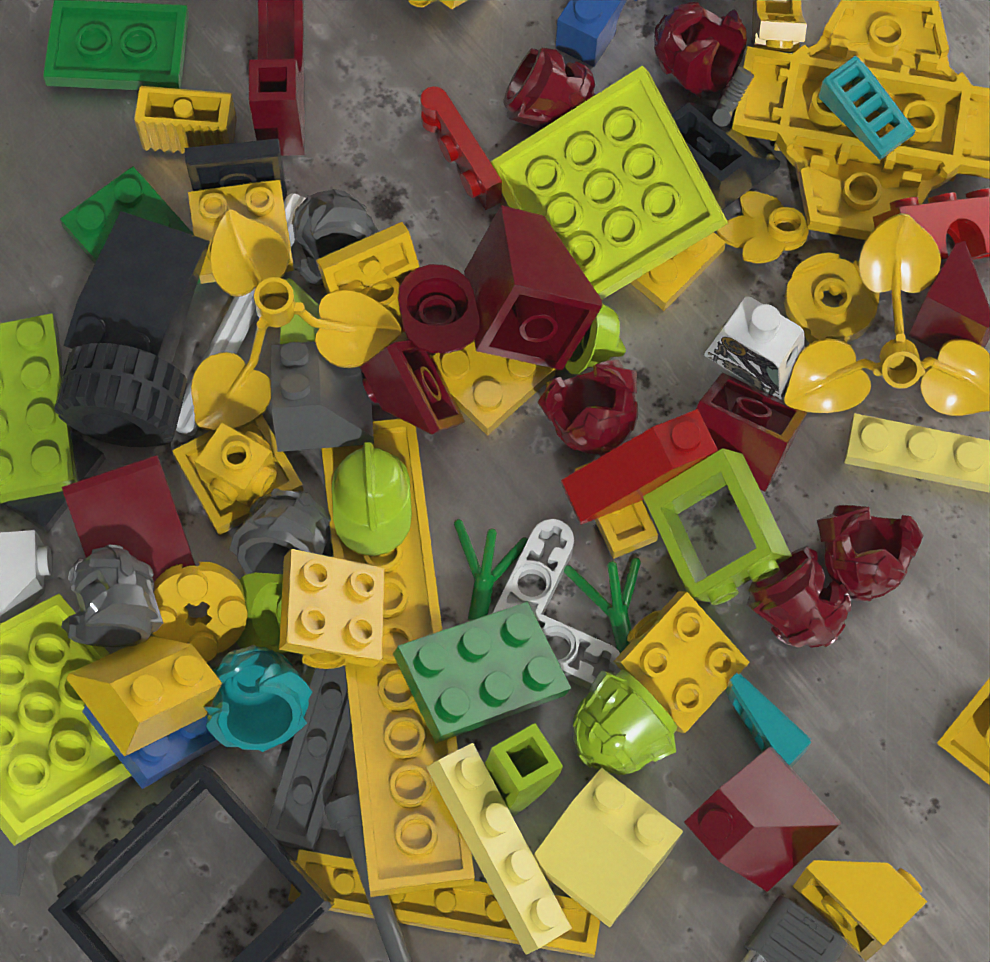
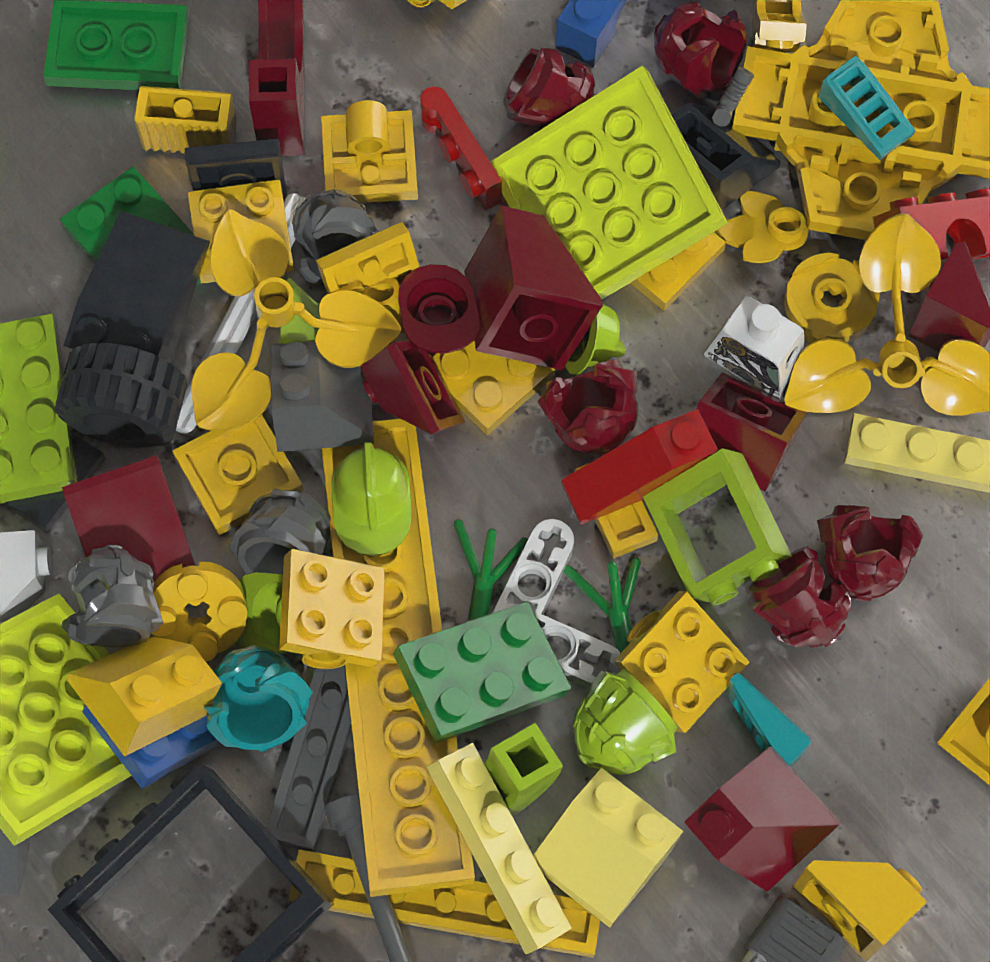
yellow brick [195,423,277,507] -> none
none -> yellow plate [321,100,418,203]

